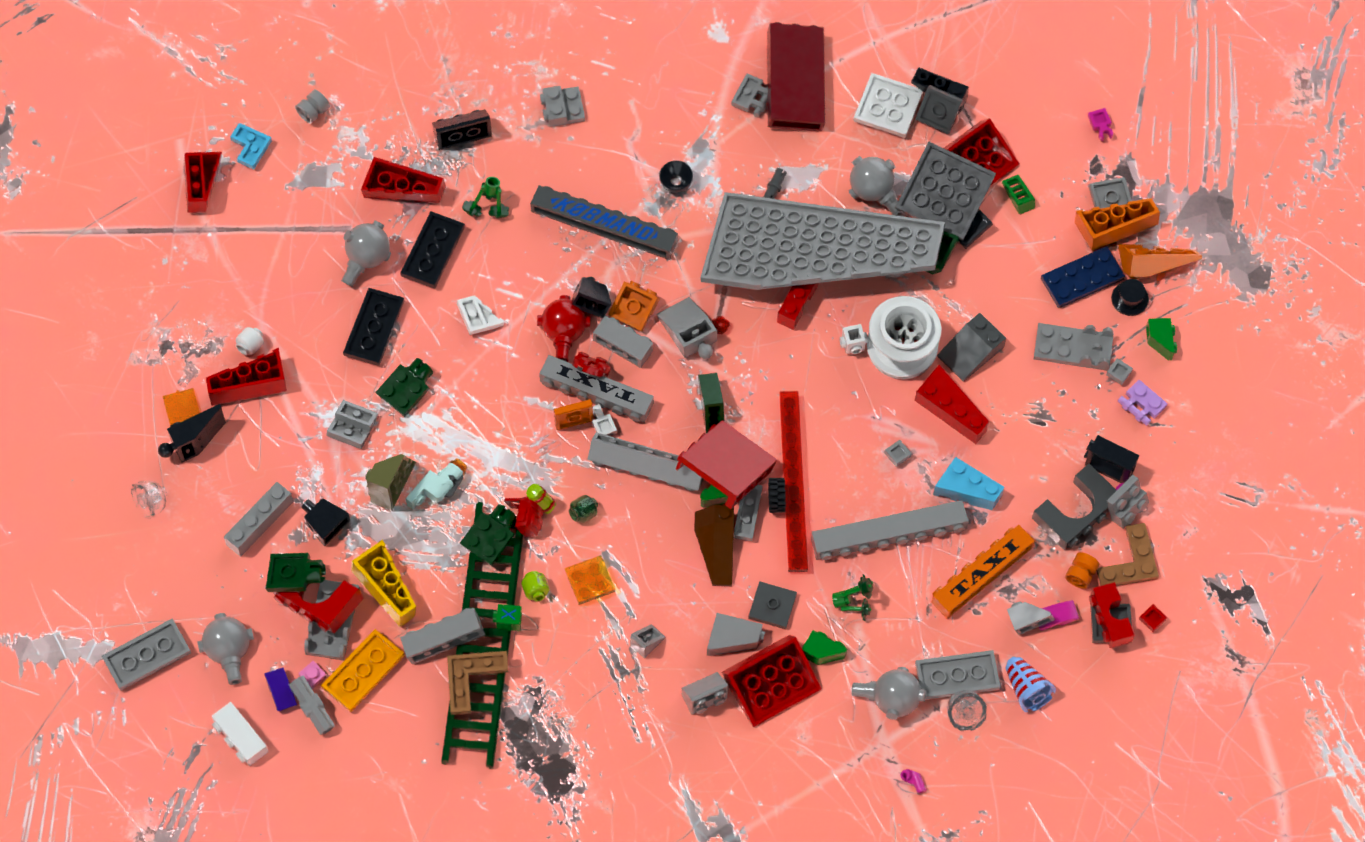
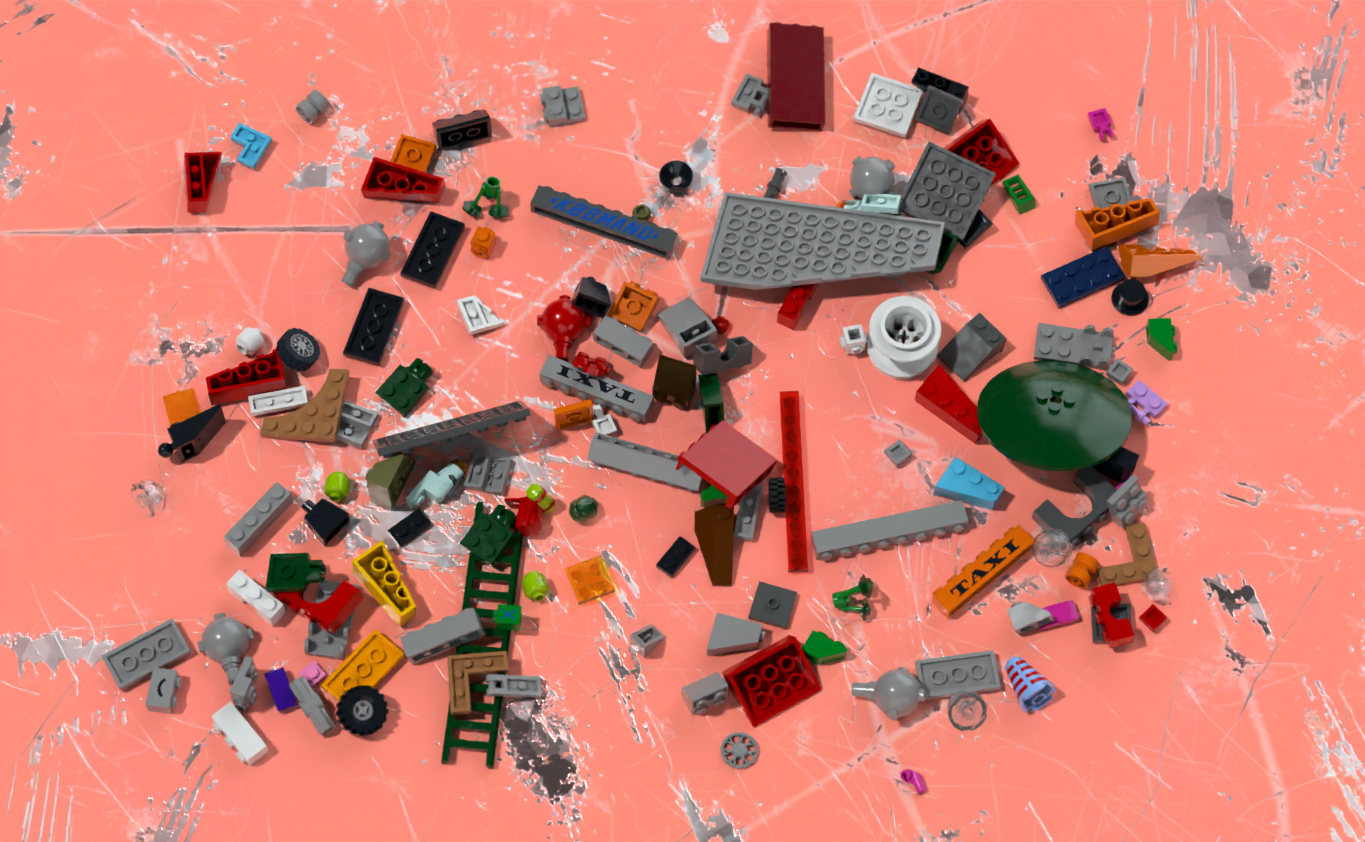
none -> light grey brick [146,667,182,714]
none -> white arch [226,570,286,627]
none -> light grey plate [229,656,258,711]
none -> white plate [248,386,308,416]
none -> medium nougat plate [261,369,350,442]
none -> black wheel [276,328,320,371]
none -> lime head [324,471,351,502]
none -> black wheel [335,685,389,736]
none -> dark grey plate [372,400,531,458]
none -> black plate [387,508,431,547]
none -> orange plate [390,134,436,173]
none -> light grey slope [464,451,513,496]
none -> orange brick [470,226,496,258]
none -> light grey plate [486,674,542,698]
none -> olive plate [632,204,651,222]
none -> dark brown slope [652,354,697,409]
none -> black plate [656,536,695,578]
none -> dark grey arch [693,336,753,375]
none -> light grey wheel [721,732,758,769]
none -> light aqua plate [837,194,901,214]
none -> dark green dish [977,360,1132,471]
none -> clear cylinder [1032,528,1073,568]
none -> clear cylinder [1141,566,1173,606]

